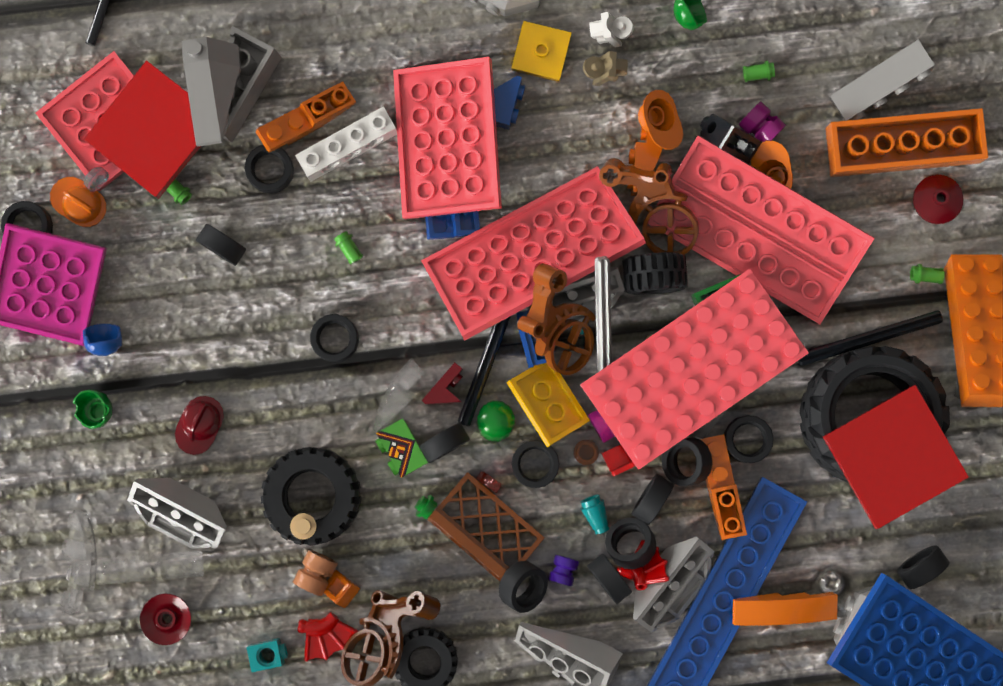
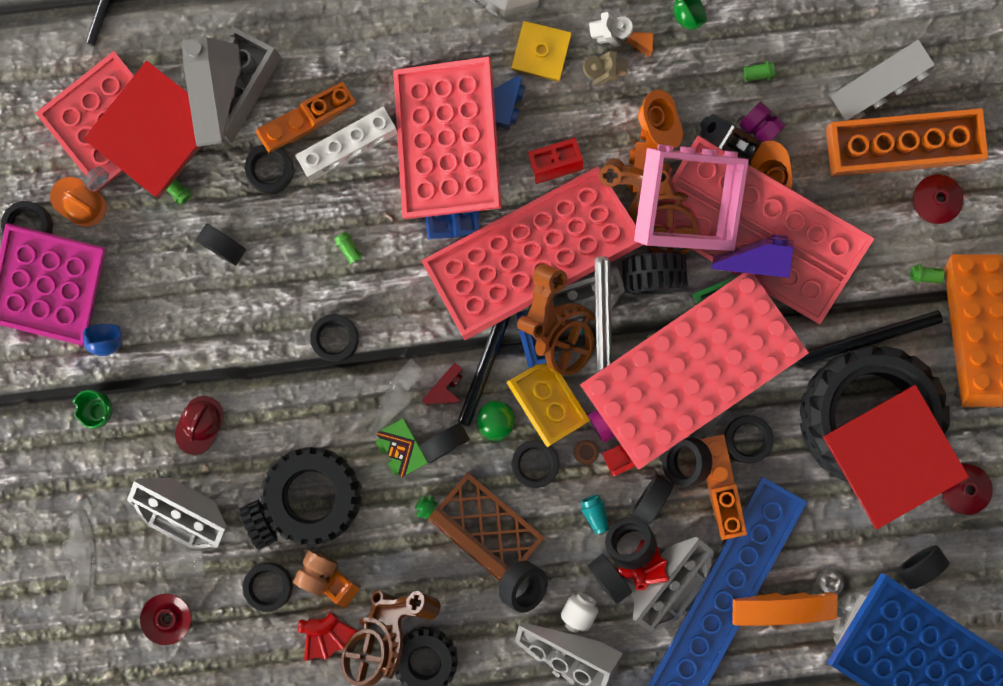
teal brick [246,638,288,672] -> none
tan plate [290,513,317,539] -> none
clear red tile [476,471,502,493] -> none
dark purple wheel [548,554,579,586] -> none
none -> black tyre [239,499,278,550]
none -> black tyre [242,562,293,612]
none -> red hinge [527,137,584,184]
none -> white head [561,593,599,633]
none -> orange slope [626,32,653,57]
none -> bright pink window [634,144,749,251]
none -> dark purple slope [711,234,793,278]
none -> dark red dish [942,464,993,515]

